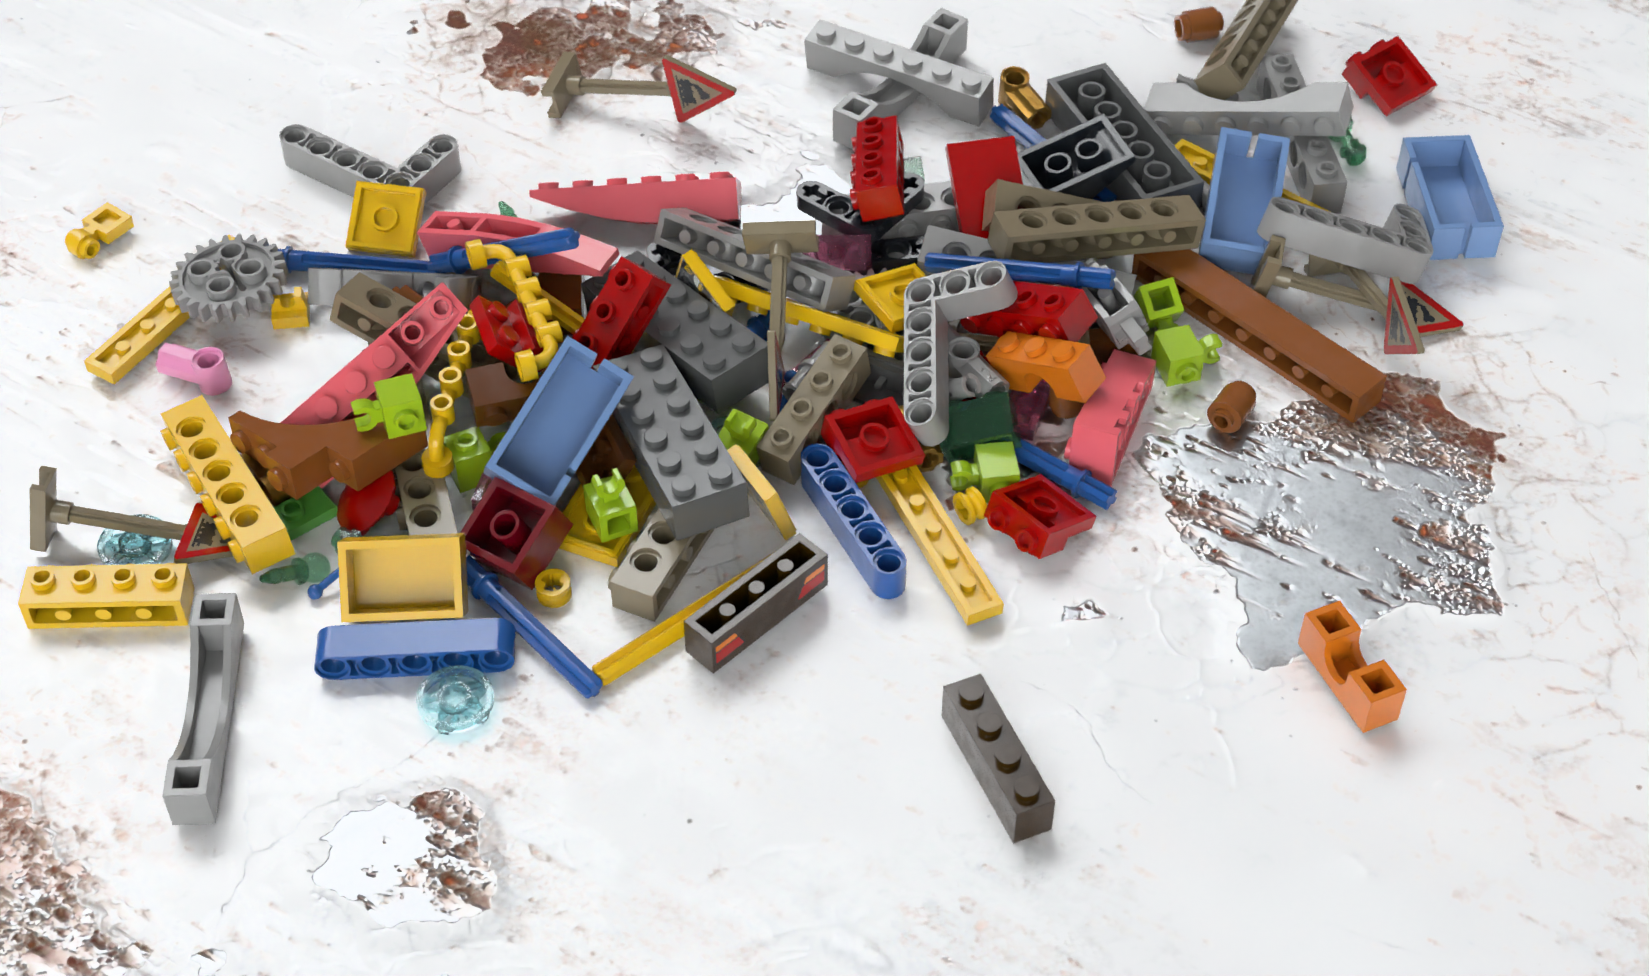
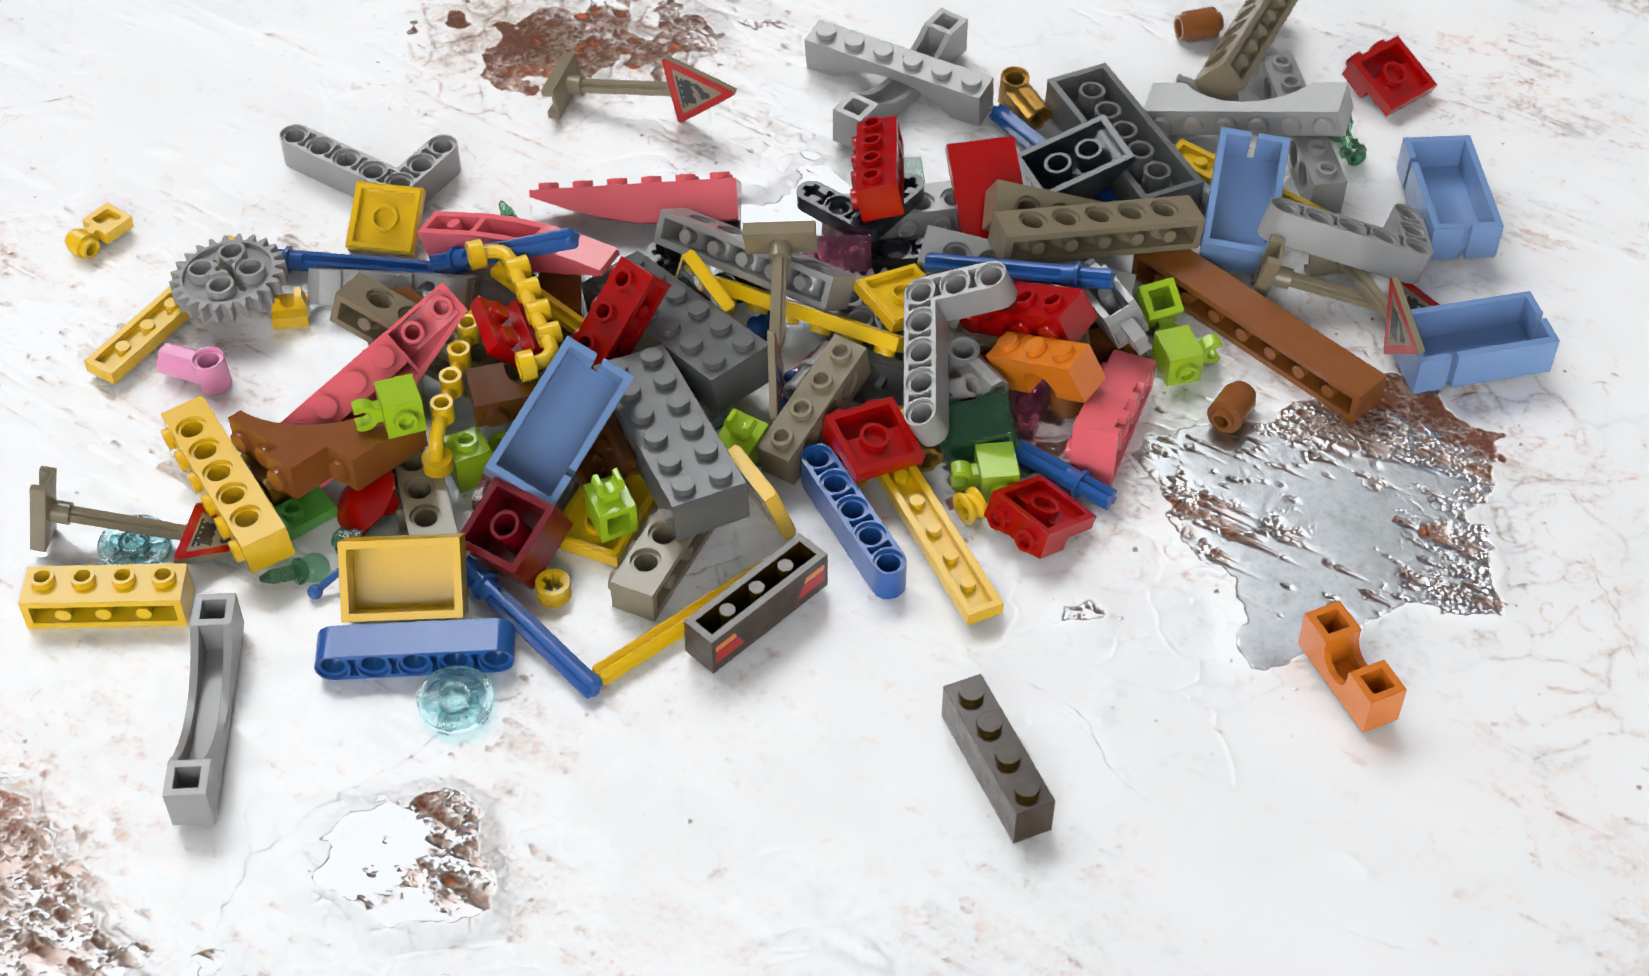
none -> medium blue piece [1392,291,1560,394]

